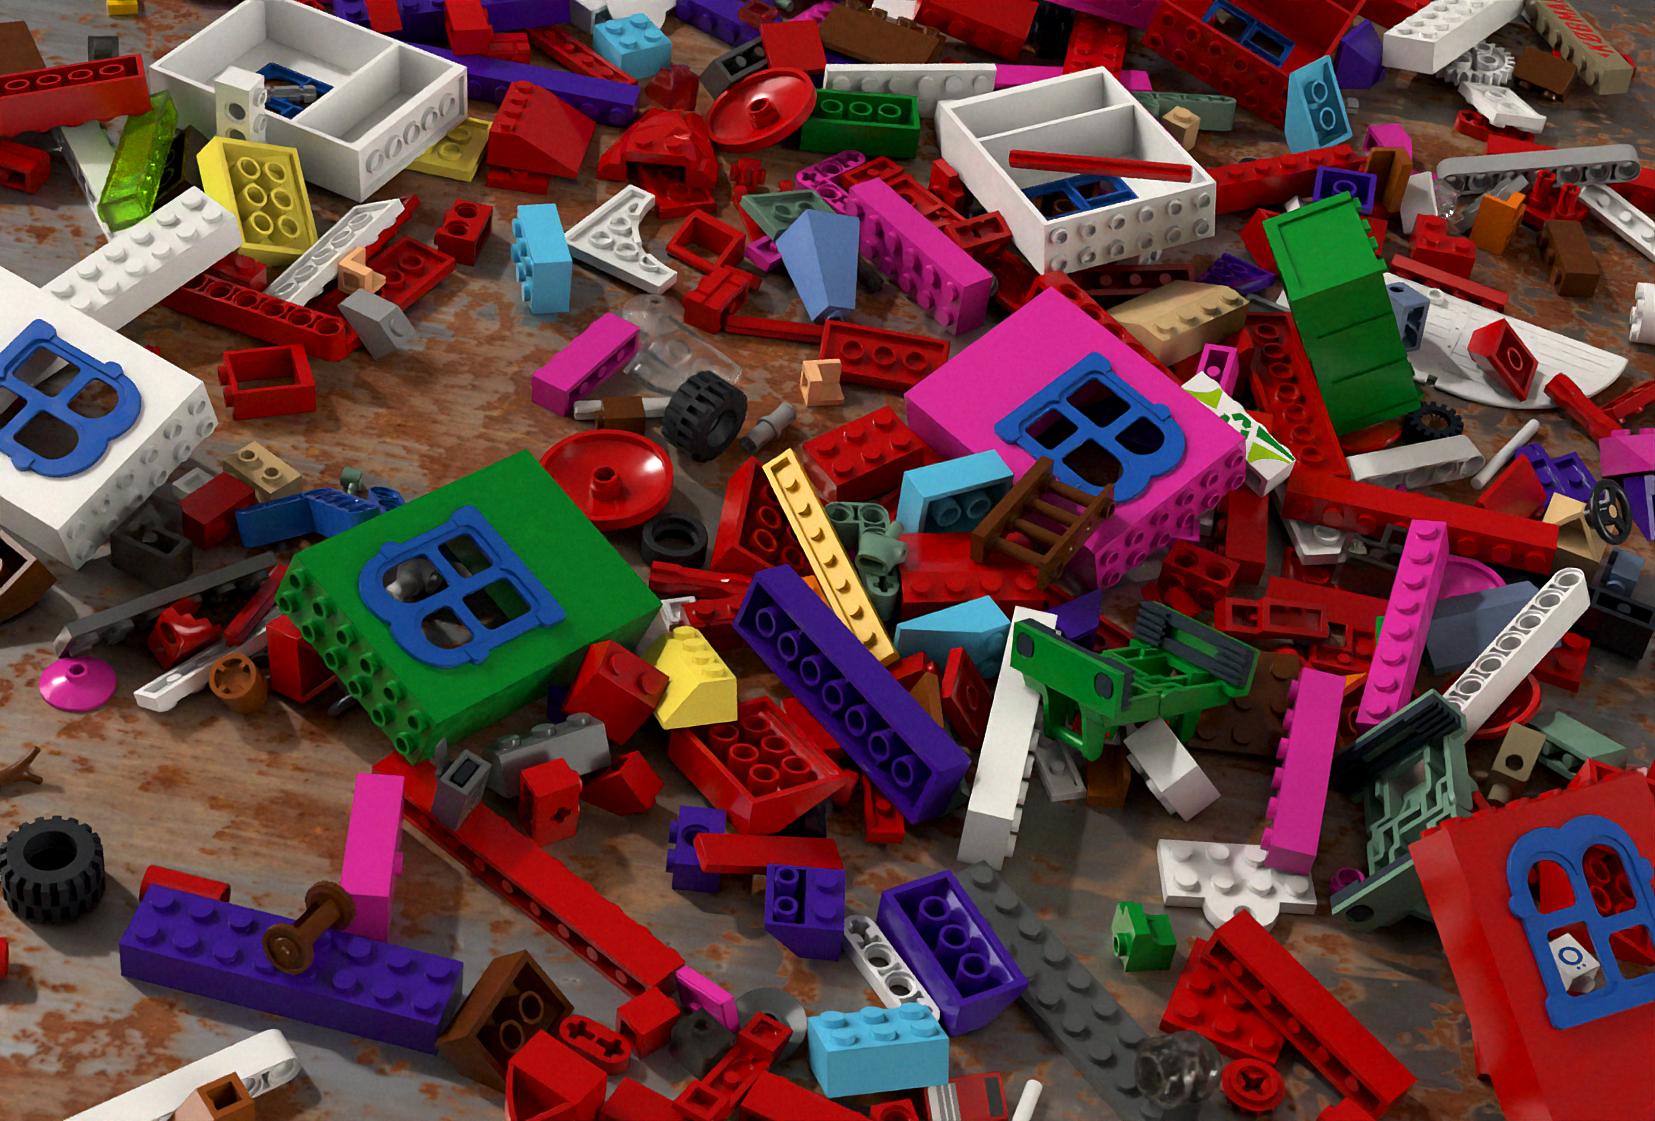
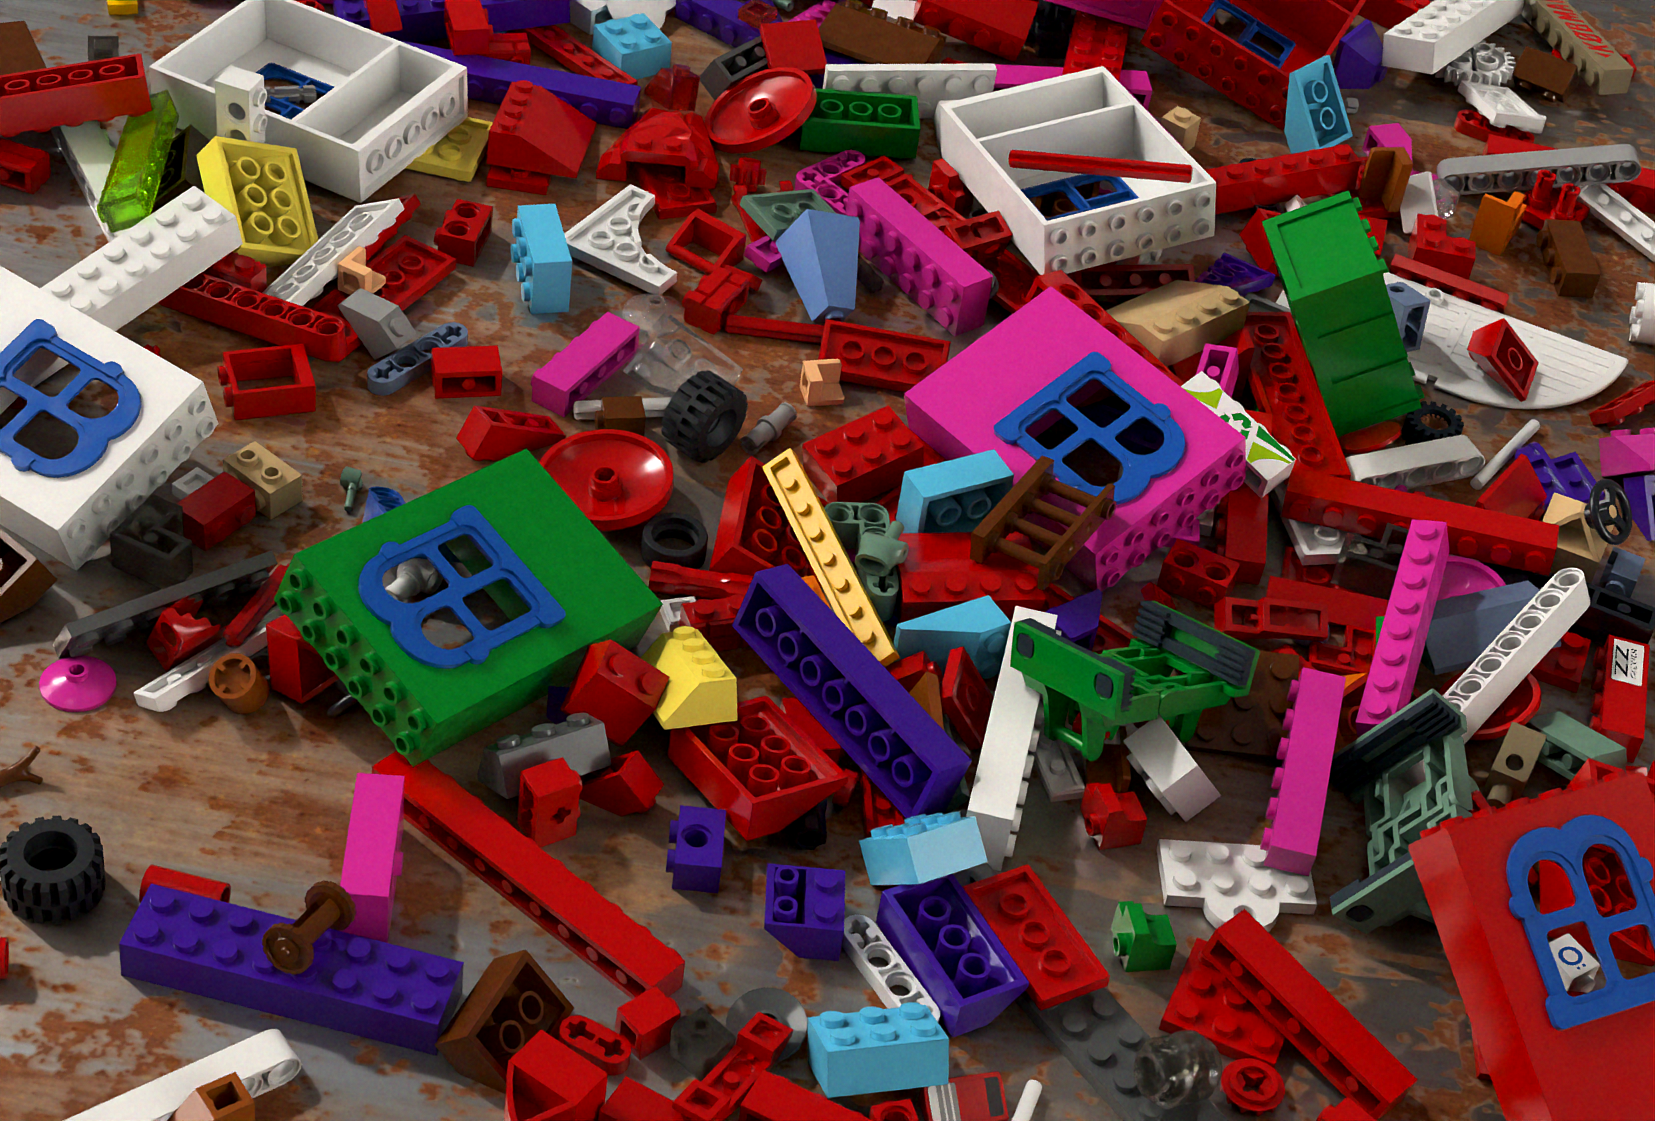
blue beam [235,488,381,547] -> none
dark grey piece [430,737,492,832] -> none
dark pink tile [675,965,741,1036] -> none
red tile [693,832,844,875] -> none
sand green beam [1130,91,1236,131] -> none
red tile [1163,585,1203,619] -> none
dark purple slope [1311,166,1377,217] -> none
dark pink plate [1329,867,1365,894] -> none
light grey plate [1455,174,1528,233] -> none
red axle [1543,372,1623,444] -> none
none -> sand blue beam [367,322,468,396]
none -> red brick [431,345,502,399]
none -> red slope [456,405,566,461]
none -> medium azure brick [859,811,988,885]
none -> red plate [962,864,1110,1011]
none -> red brick [1080,782,1148,850]
none -> red brick [1589,635,1650,763]

